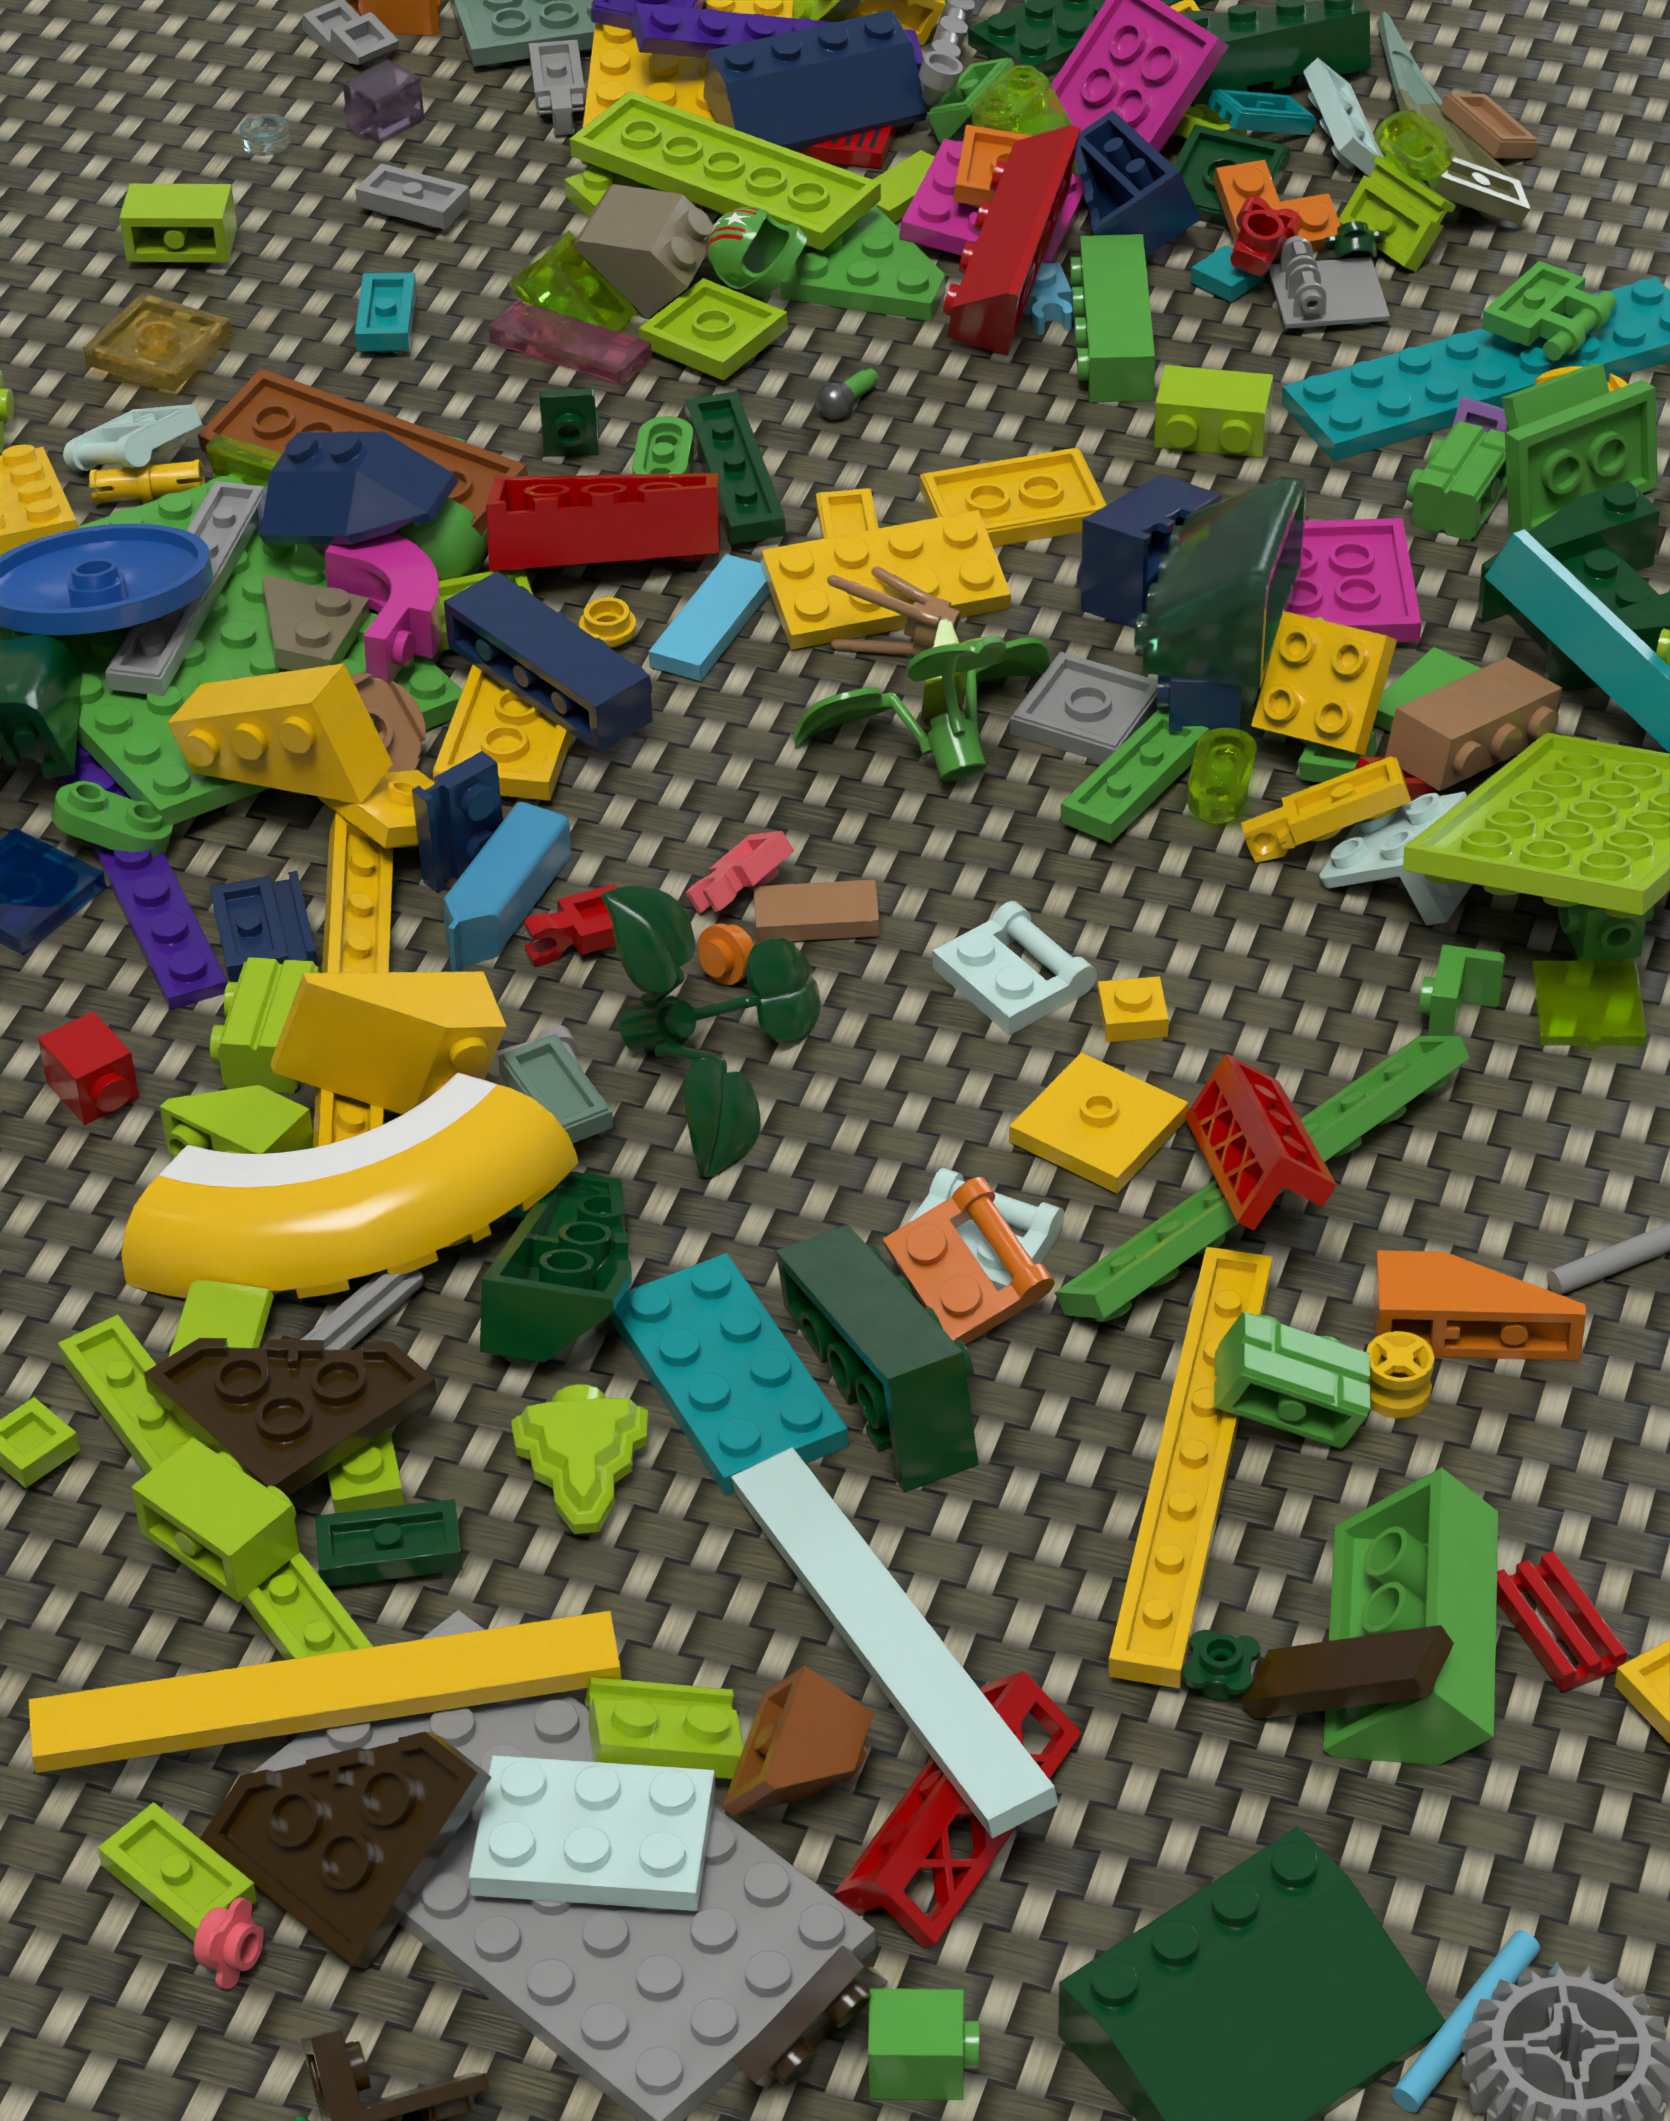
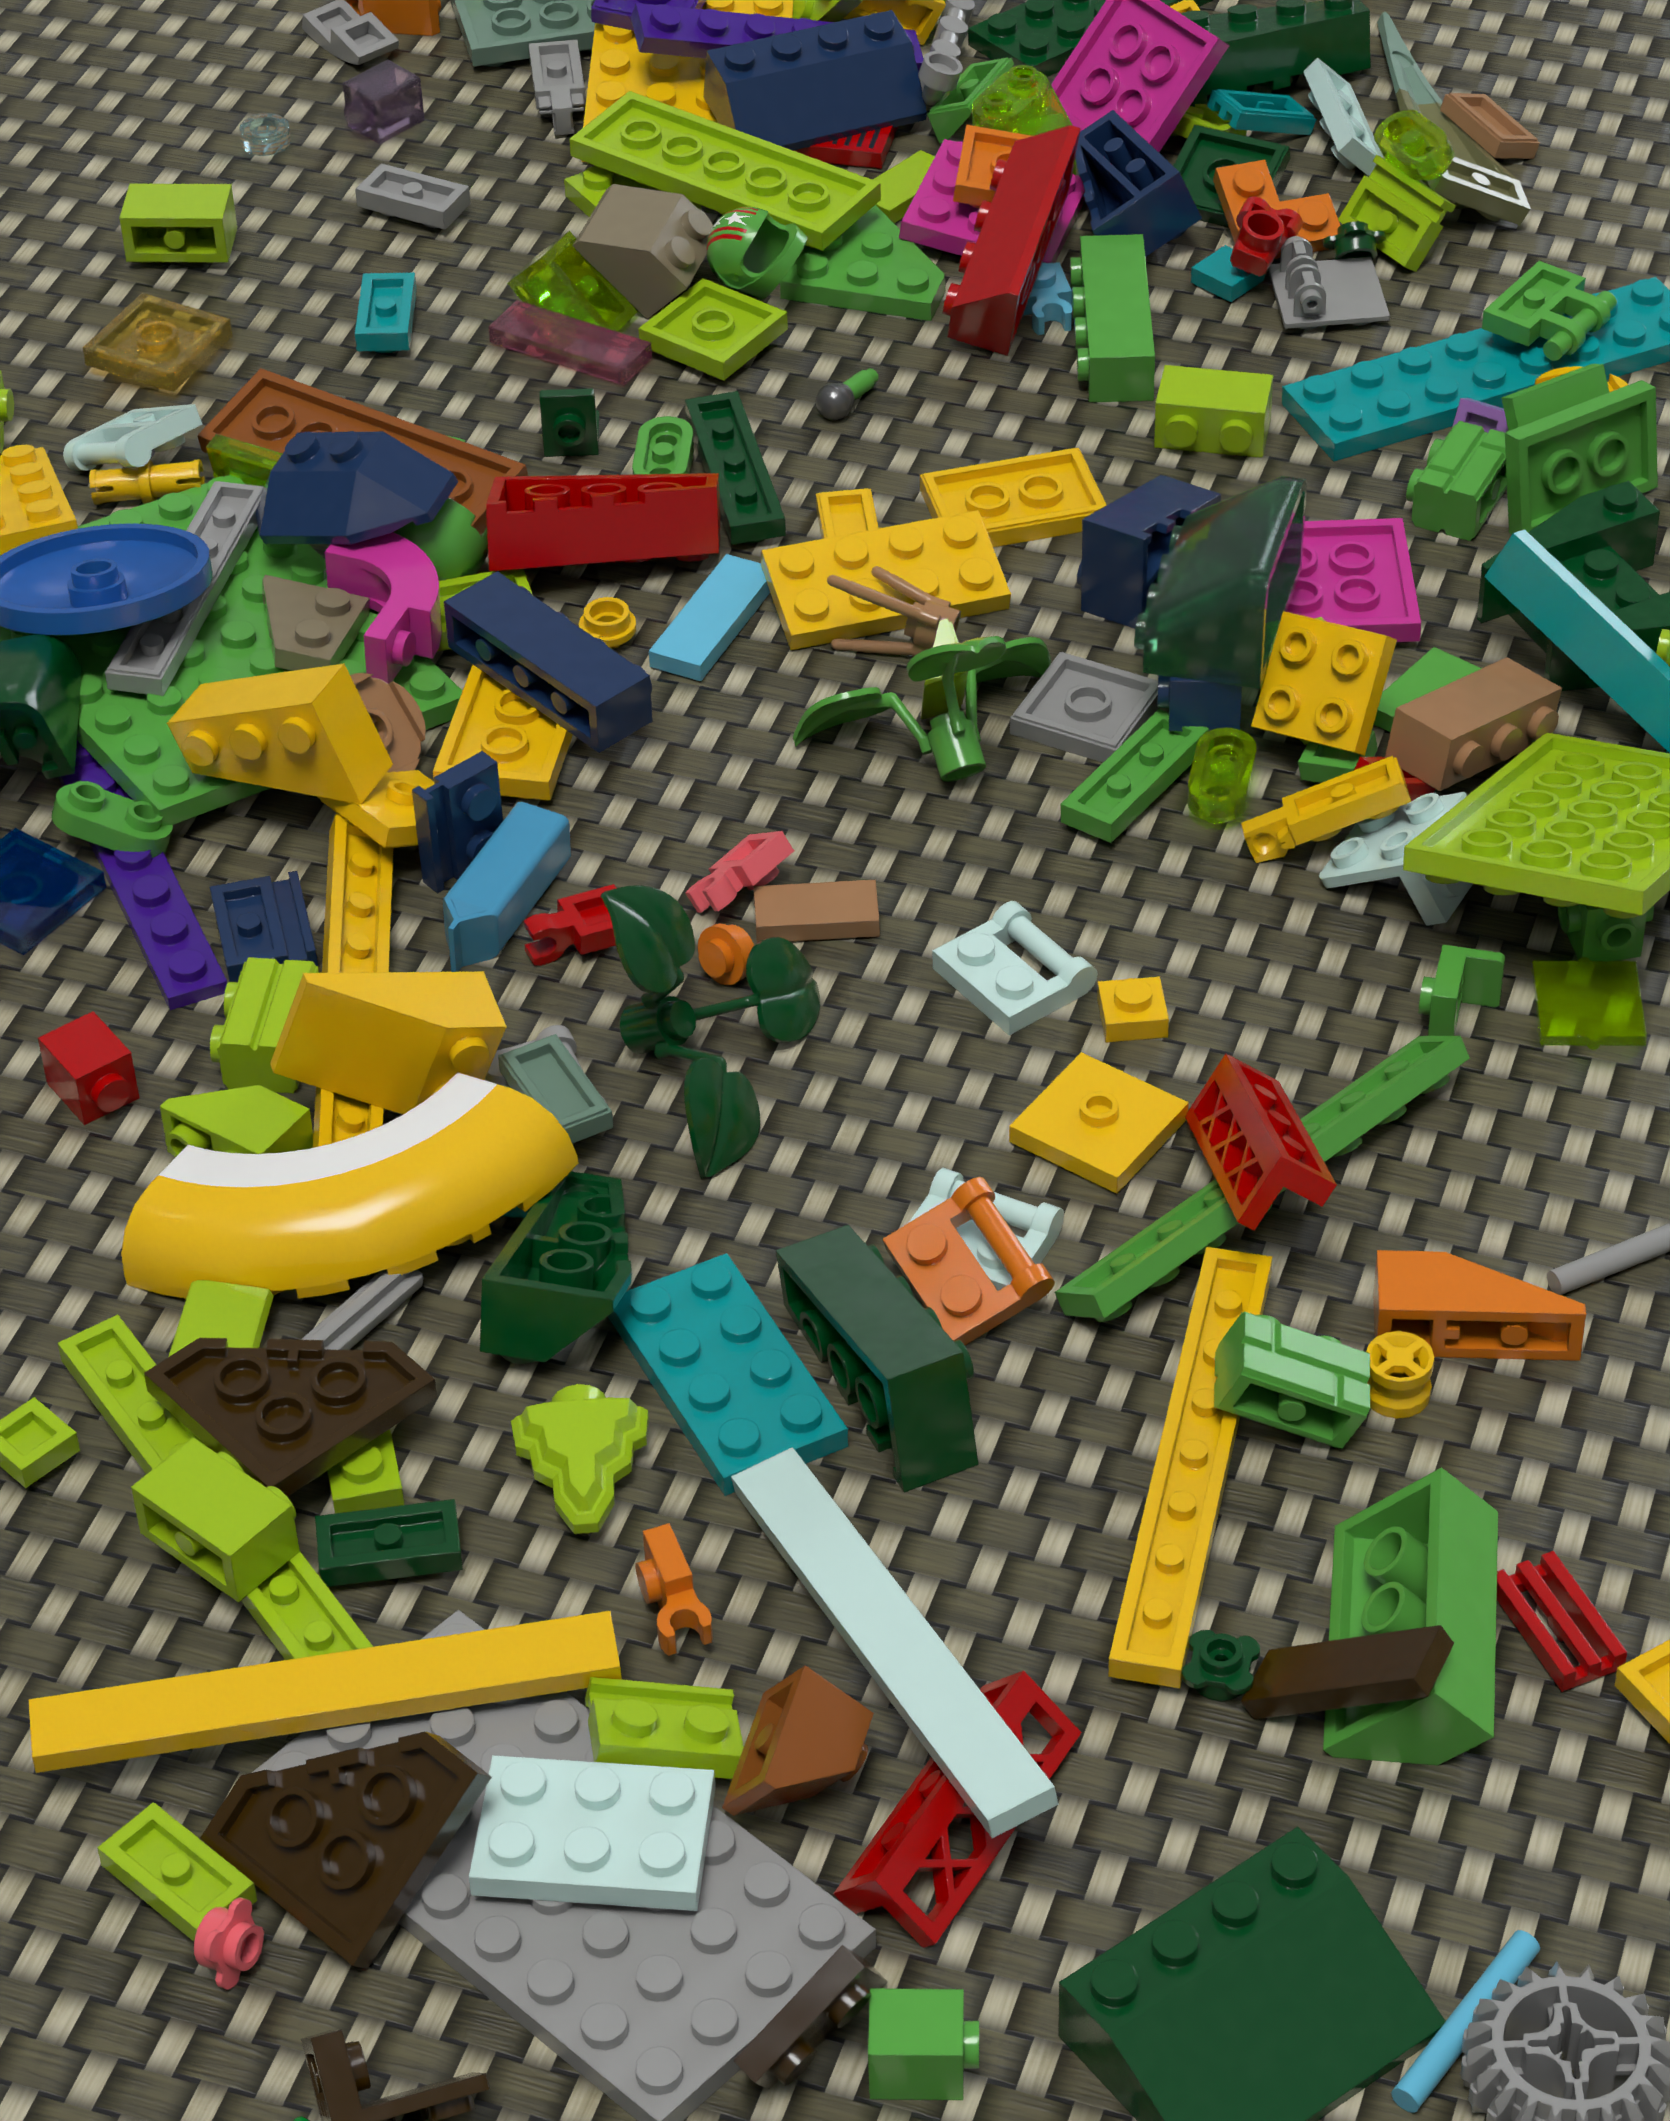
none -> orange plate [635,1523,713,1656]

